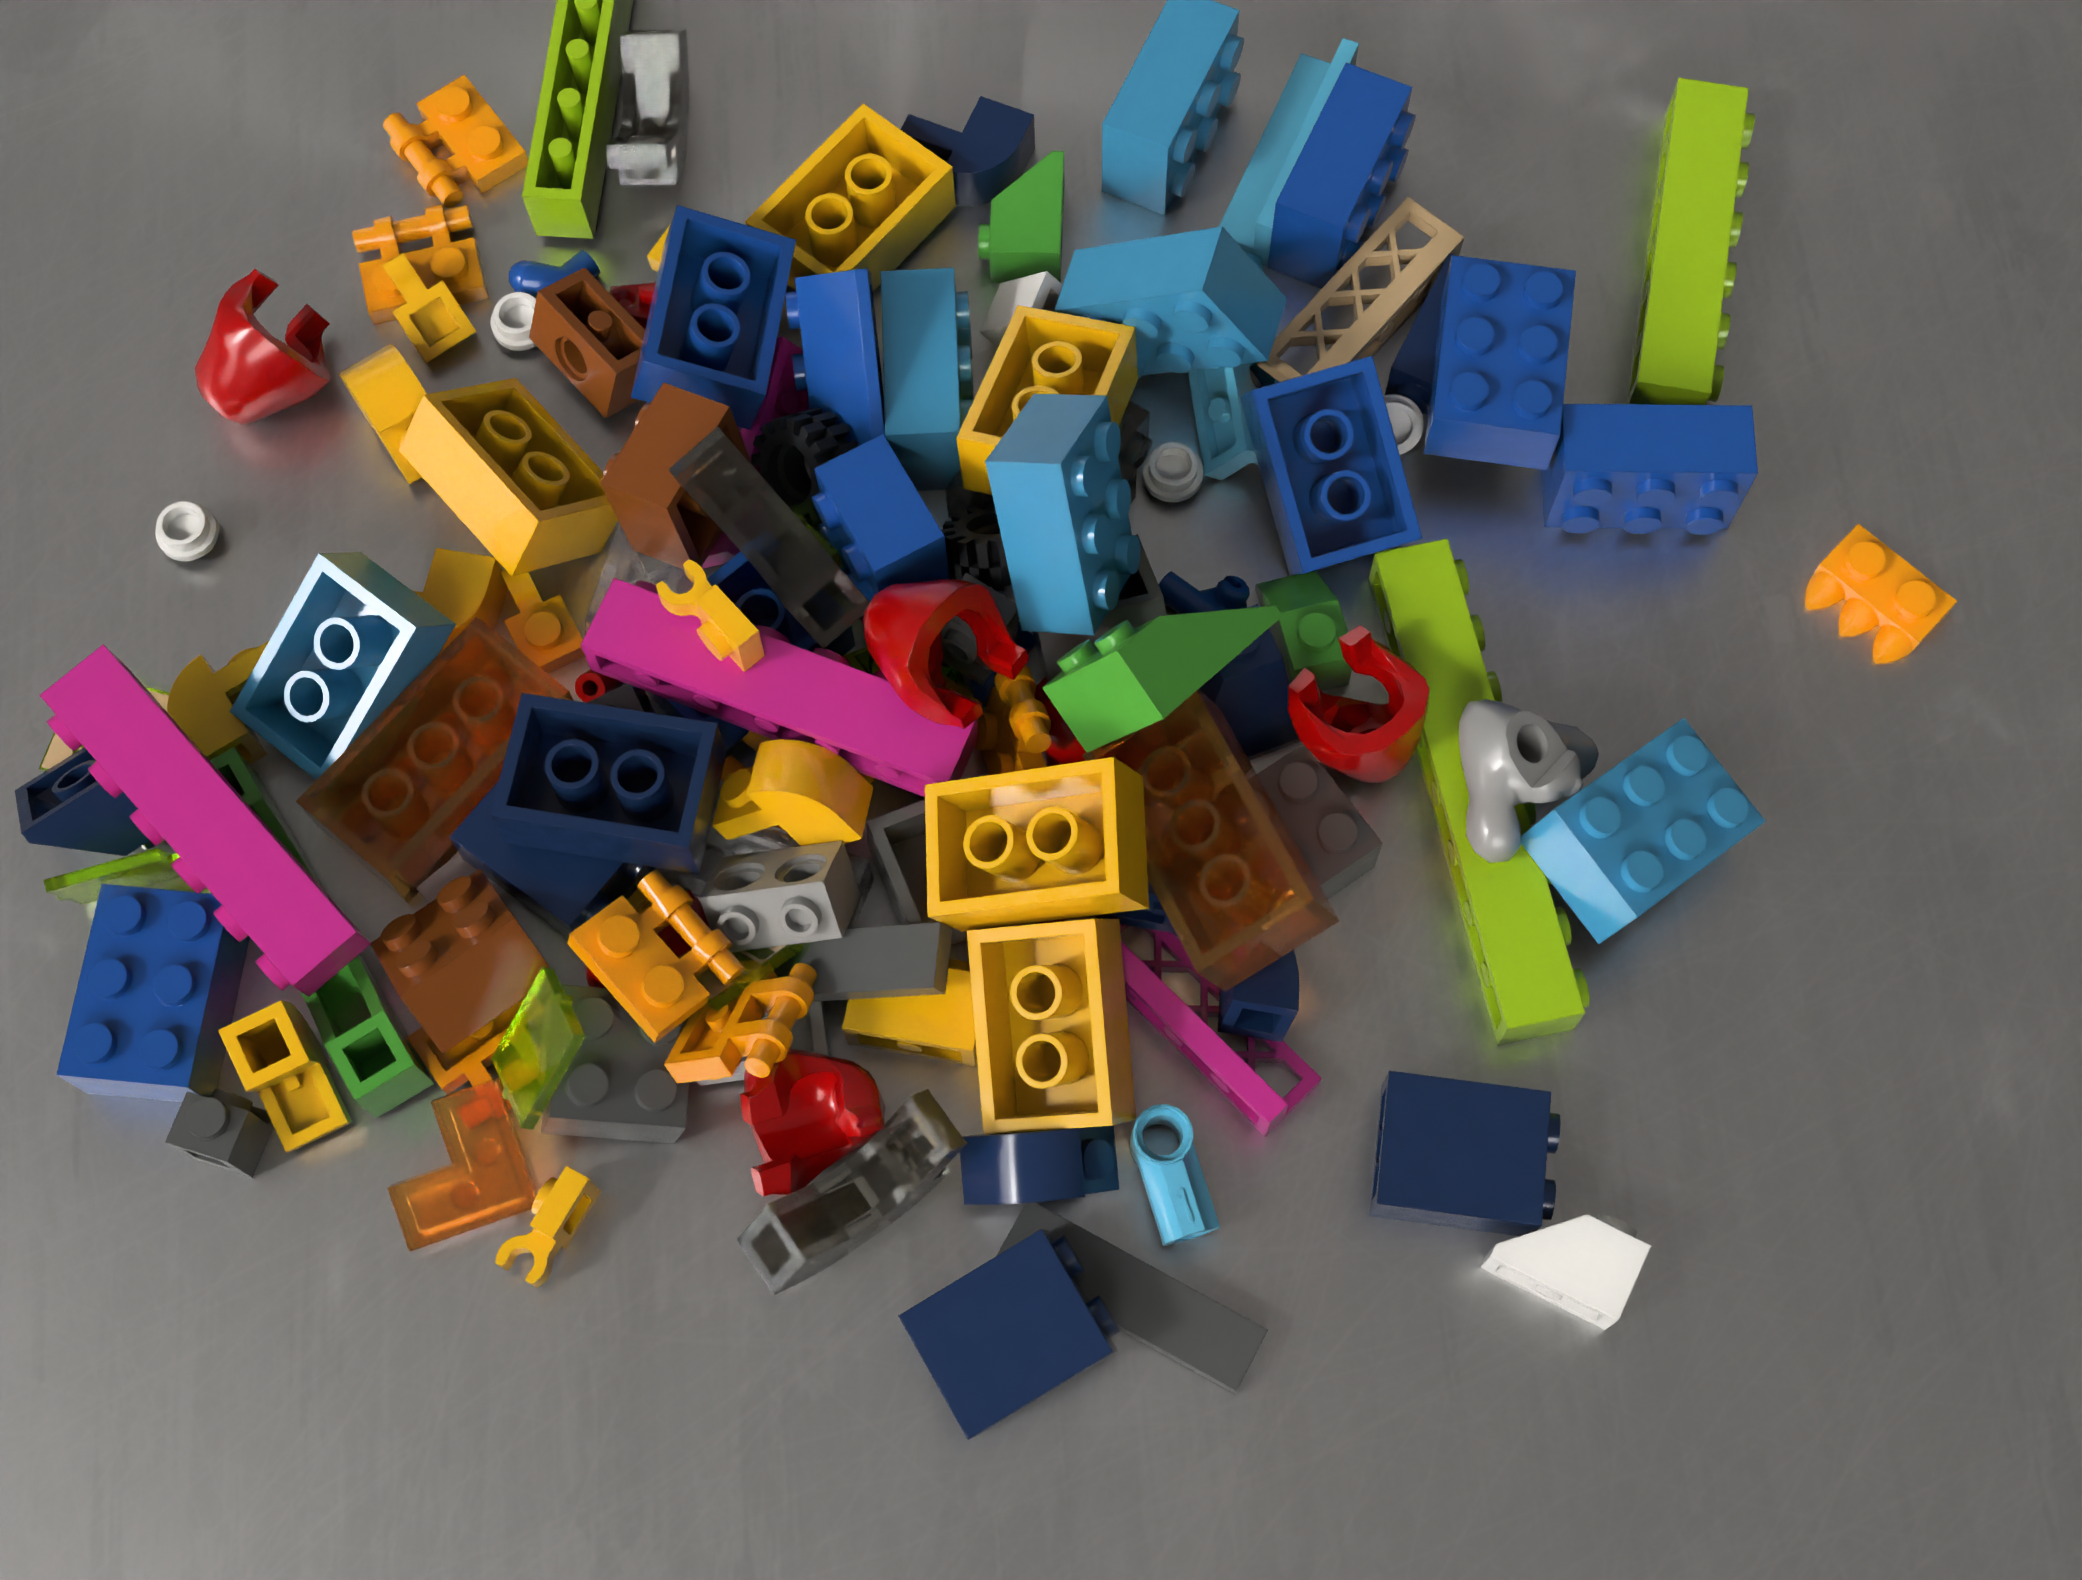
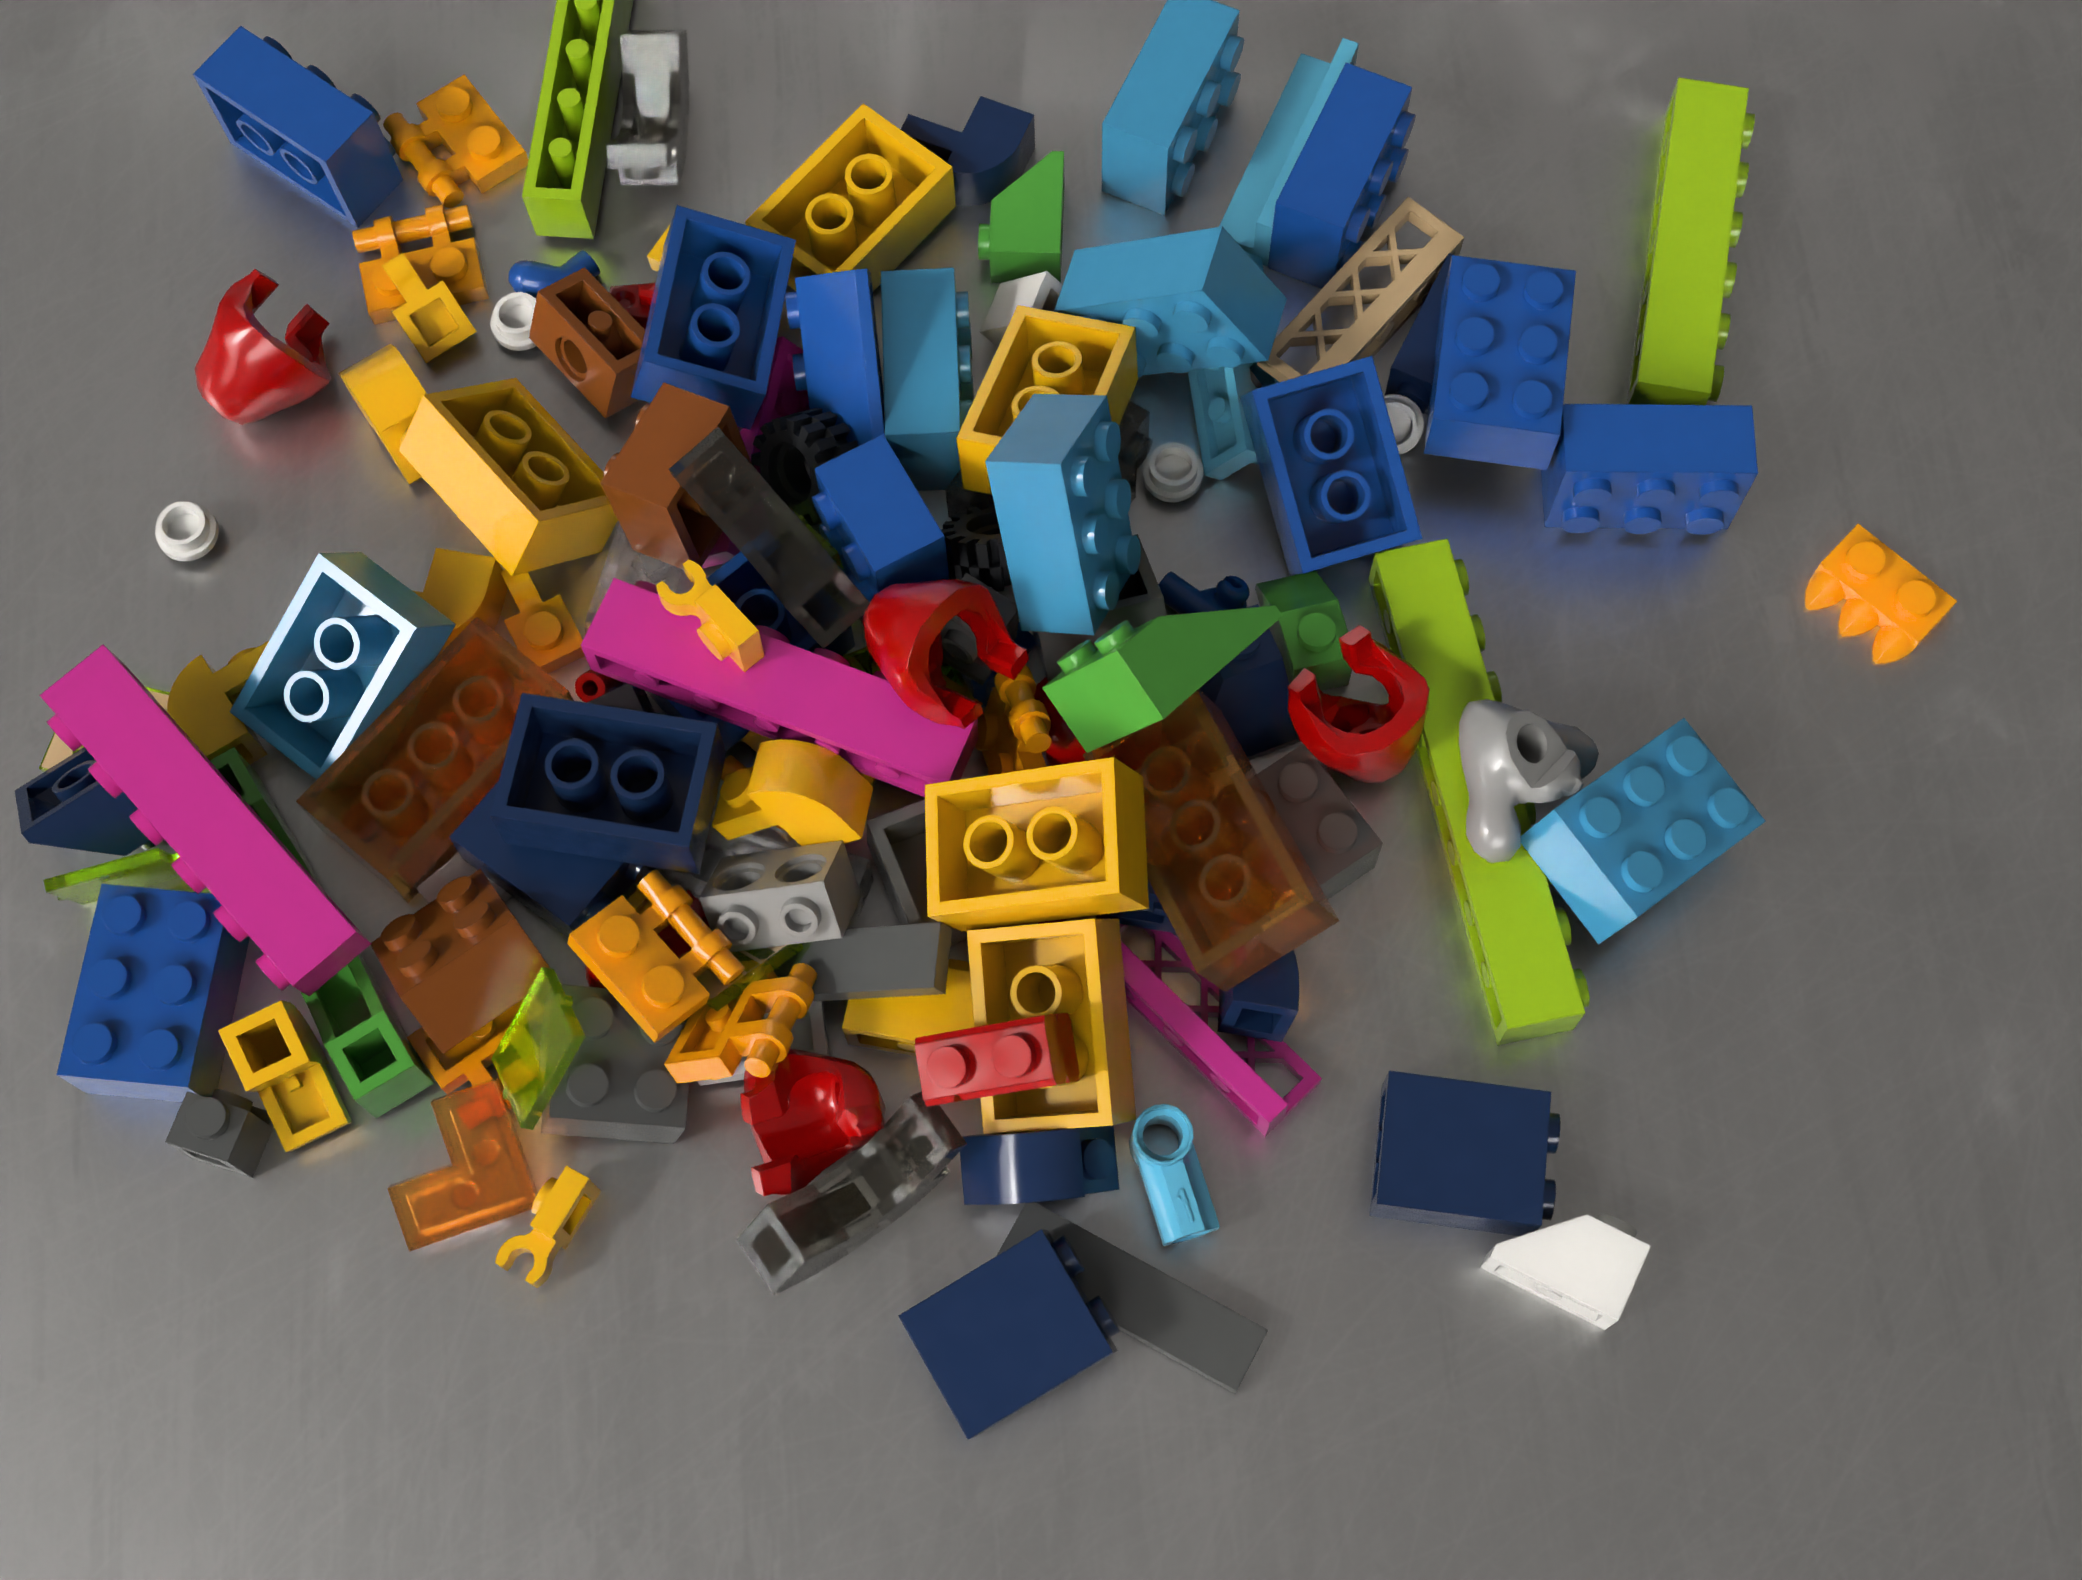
none -> blue brick [193,26,403,228]
none -> brick [914,1012,1080,1107]

